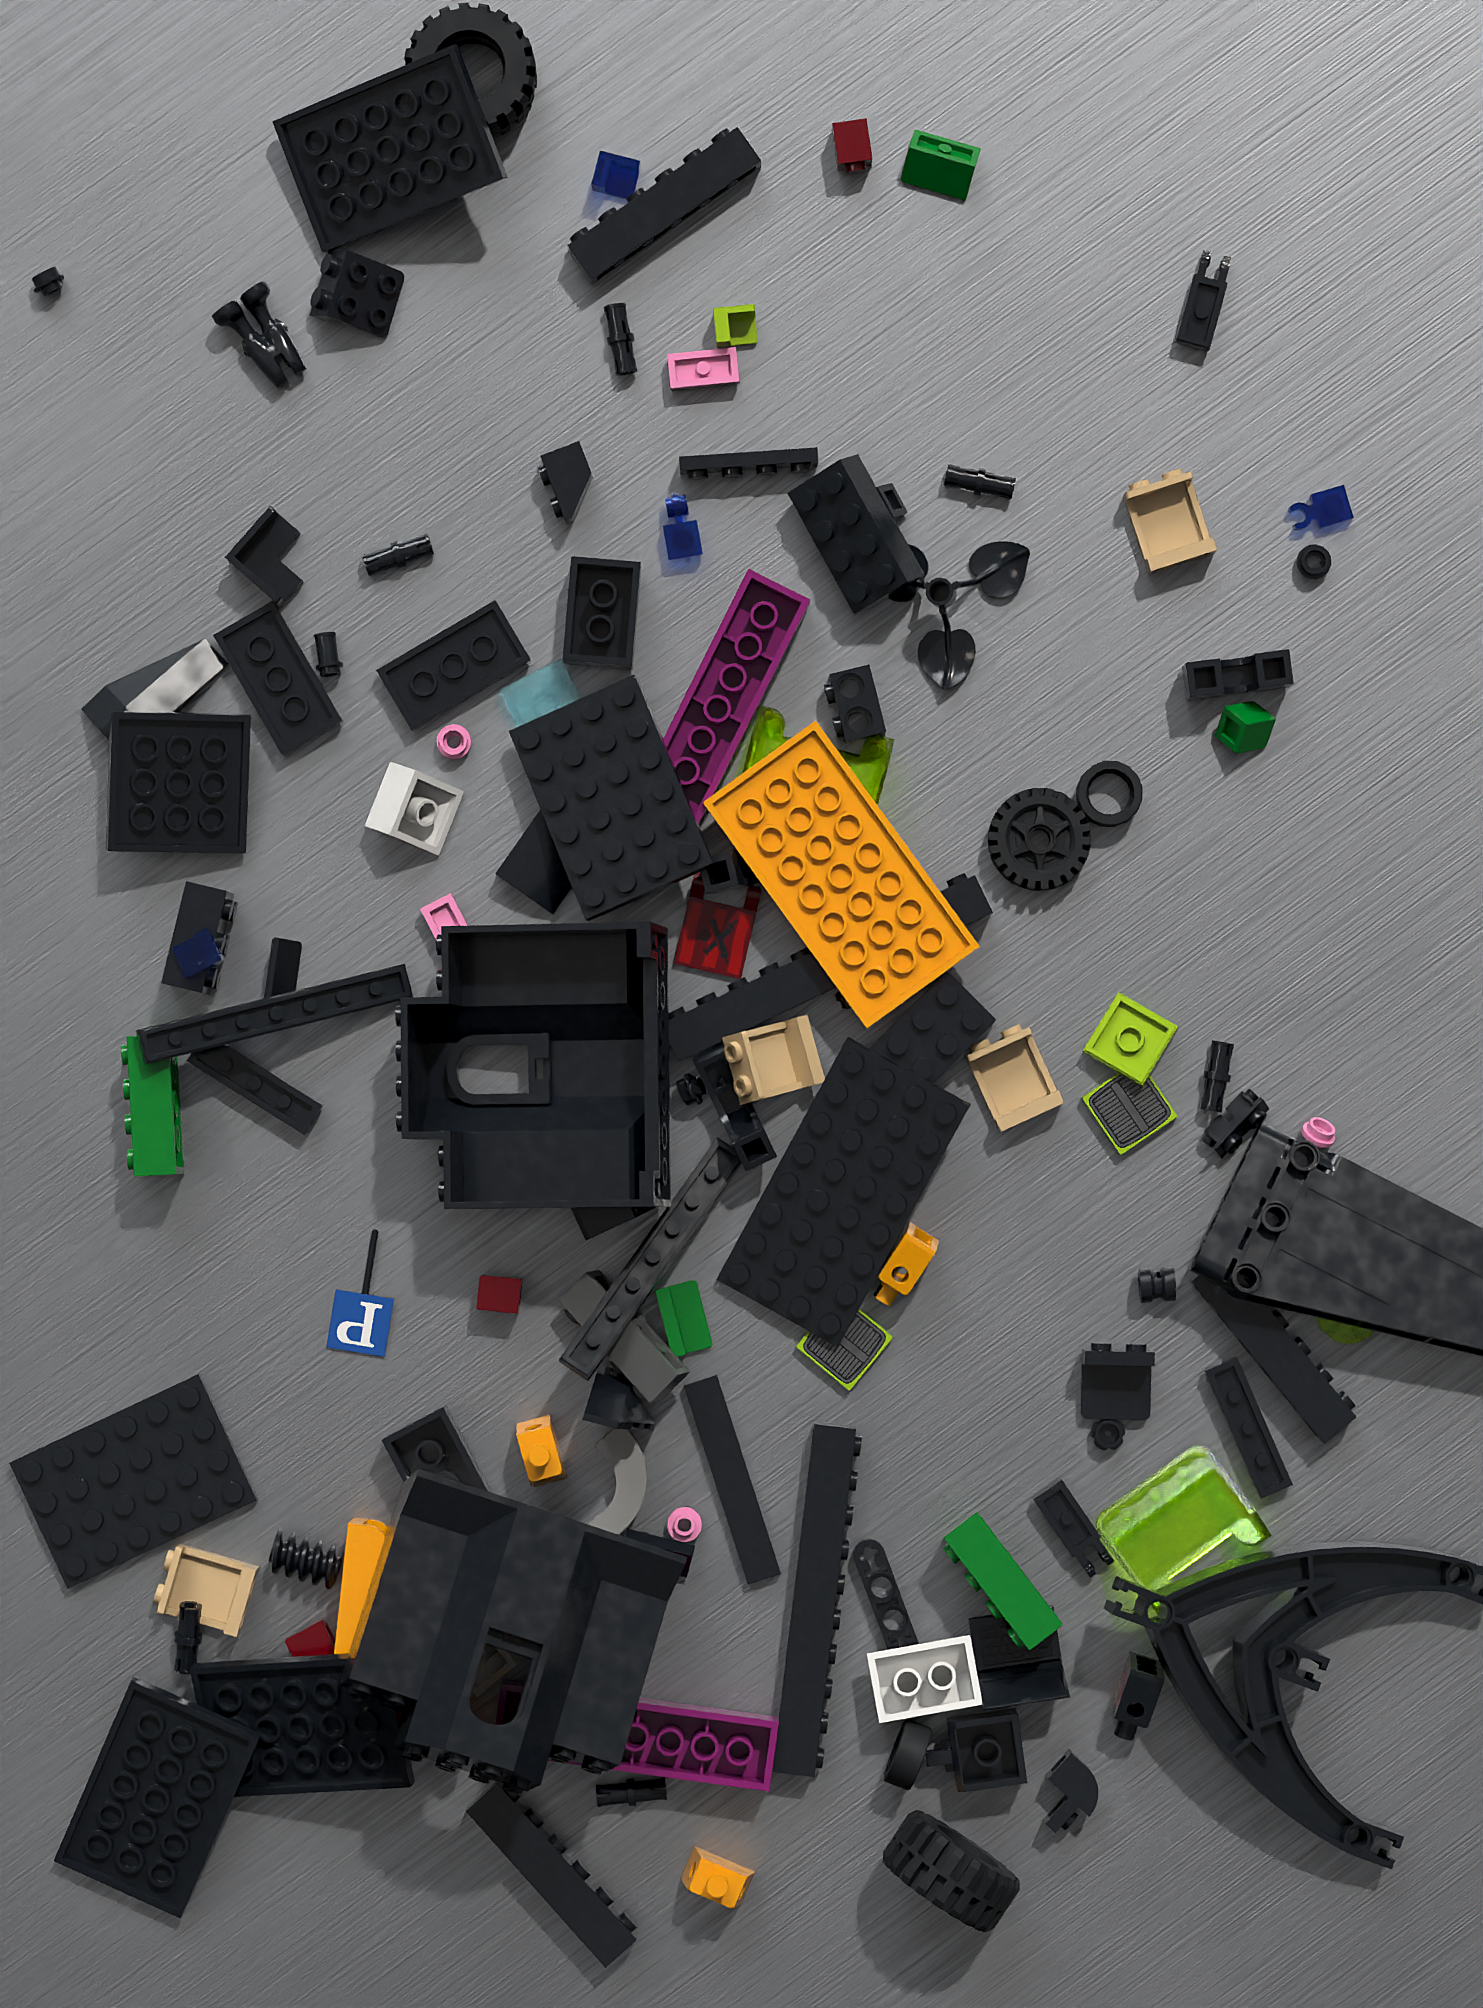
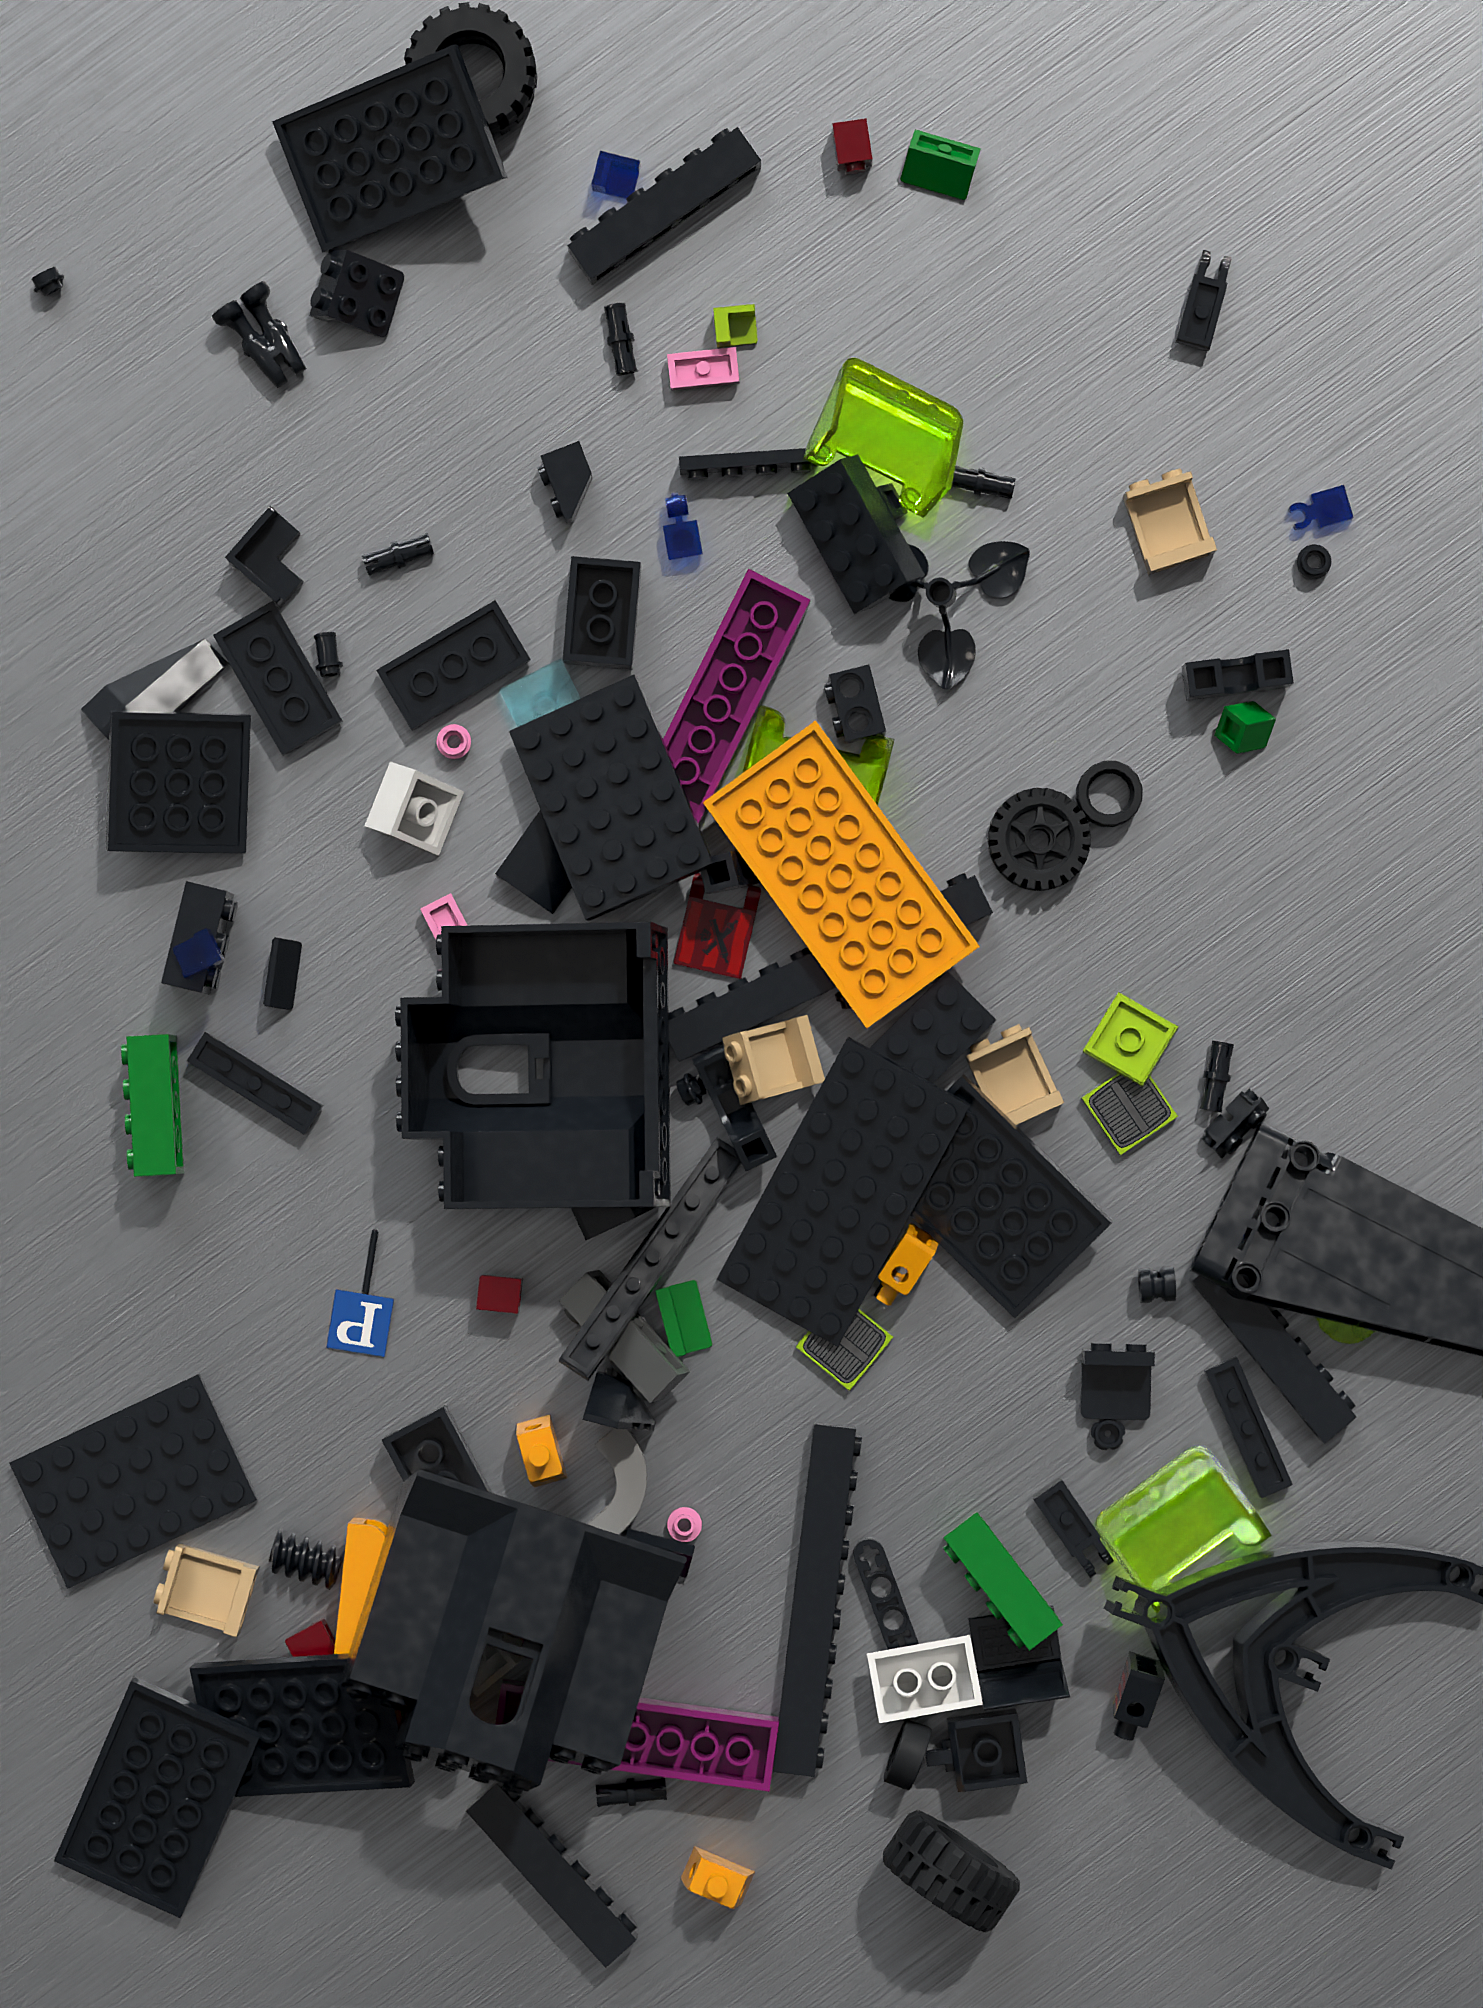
black tile [136,964,413,1065] -> none
black pin [174,1601,202,1674] -> none
black tile [684,1375,781,1585] -> none
black brick [1043,1749,1098,1833] -> none
bright pink plate [1301,1117,1335,1149] -> none
none -> clear neon green windscreen [804,358,963,518]
none -> black plate [910,1074,1113,1318]

